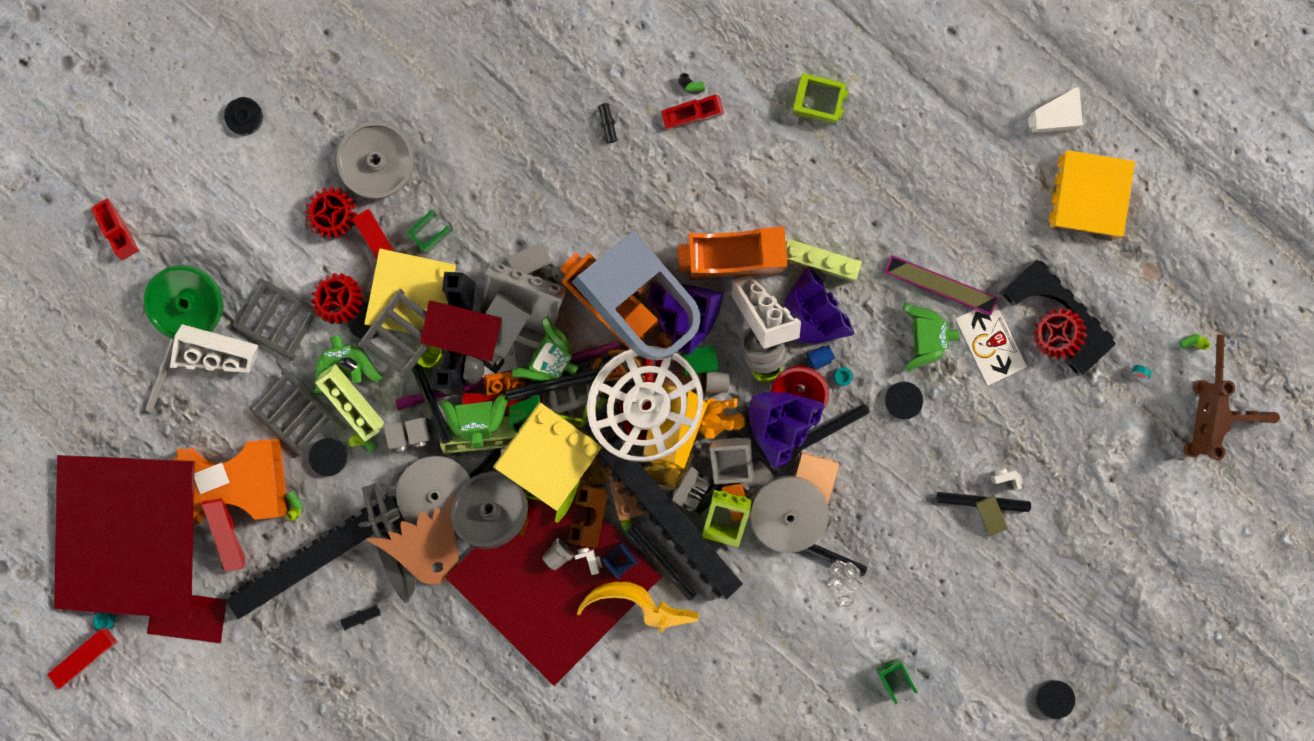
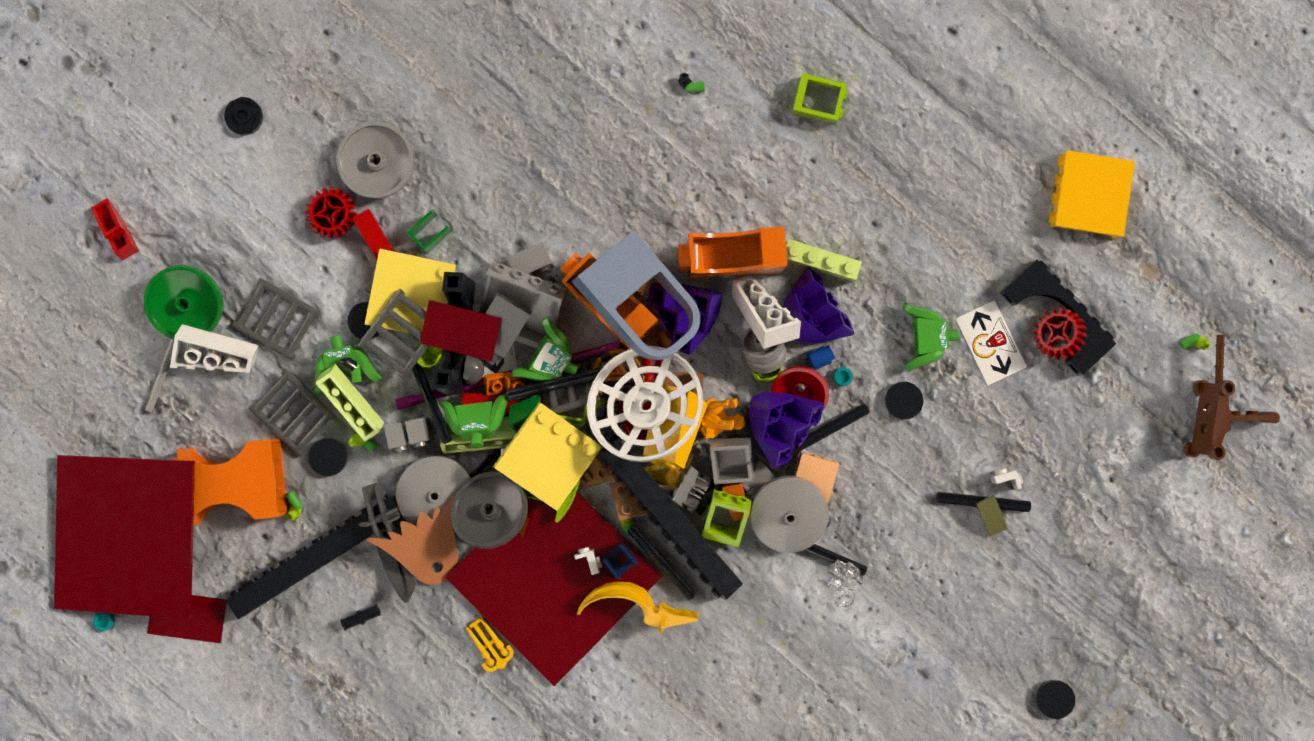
red slope [47,627,118,690] -> none
white sticker [194,463,230,494] -> none
red slope [202,498,246,572] -> none
red gear [310,273,364,325] -> none
light grey piece [542,538,574,570] -> none
reddish brown arch [568,485,608,547] -> none
black pin [598,103,618,143] -> none
red slope [661,94,725,129] -> none
green piece [681,345,719,375] -> none
light grey piece [703,371,730,396] -> none
green piece [876,658,918,704] -> none
olive tile [884,255,998,315] -> none
white slope [1028,87,1083,133] -> none
teal tile [1131,365,1152,379] -> none
none -> yellow piece [466,617,514,672]

